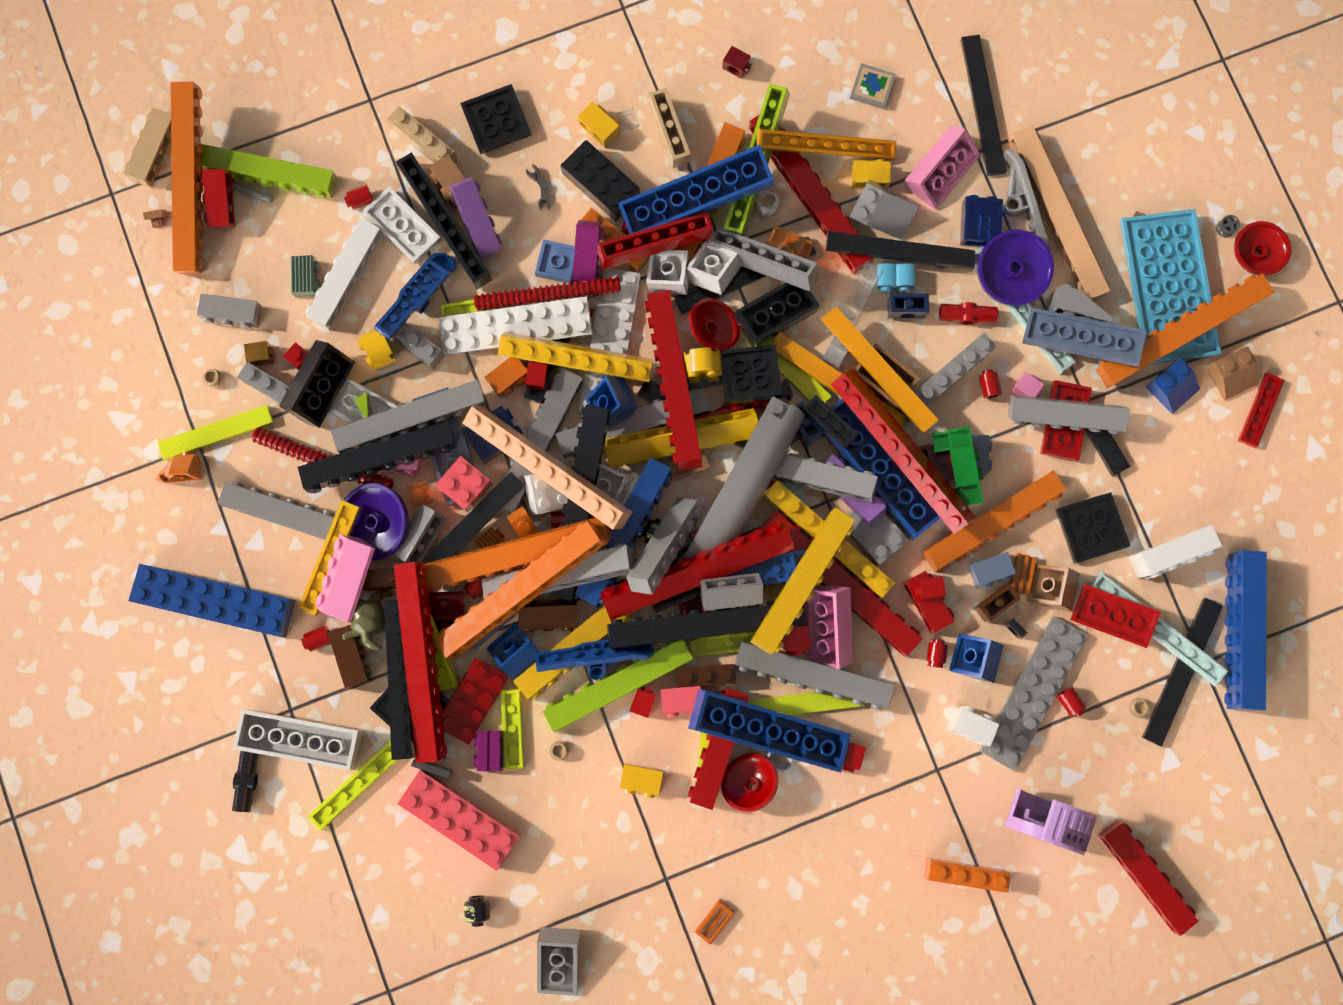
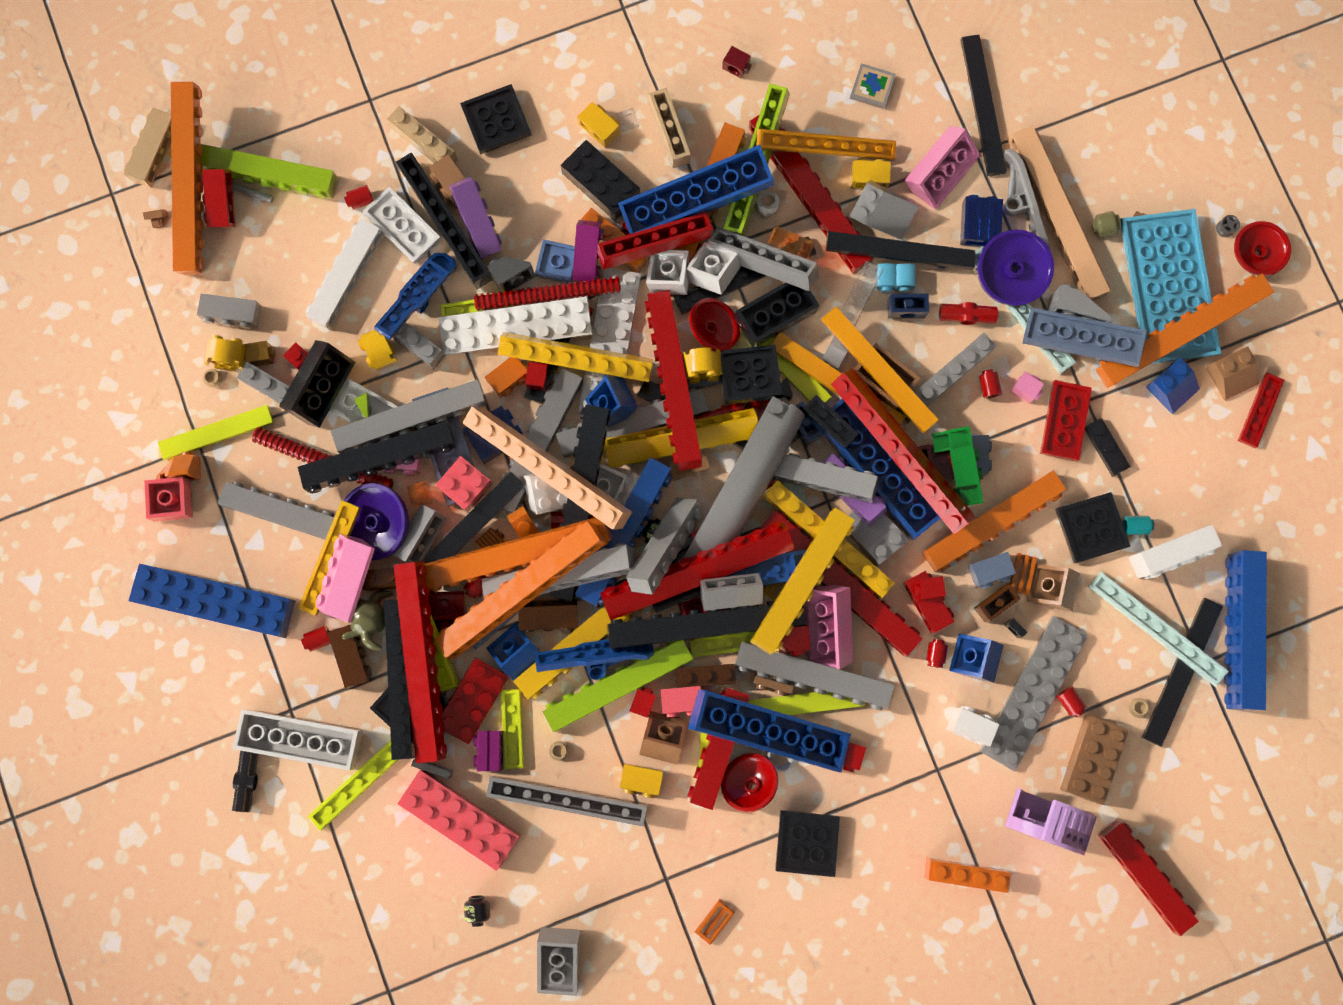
sand green brick [290,255,320,297] -> none
dark grey piece [526,164,551,210] -> none
light grey brick [1008,395,1130,434] -> none
red plate [1070,584,1161,648] -> none
none -> coral brick [144,477,193,522]
none -> yellow brick [204,335,246,371]
none -> light grey brick [486,776,647,826]
none -> dark grey slope [487,256,535,293]
none -> medium nougat slope [639,711,688,765]
none -> medium nougat plate [753,675,794,696]
none -> black plate [775,810,840,877]
none -> medium nougat brick [1060,715,1129,805]
none -> olive head [1092,211,1121,238]
none -> teal brick [1123,516,1154,535]

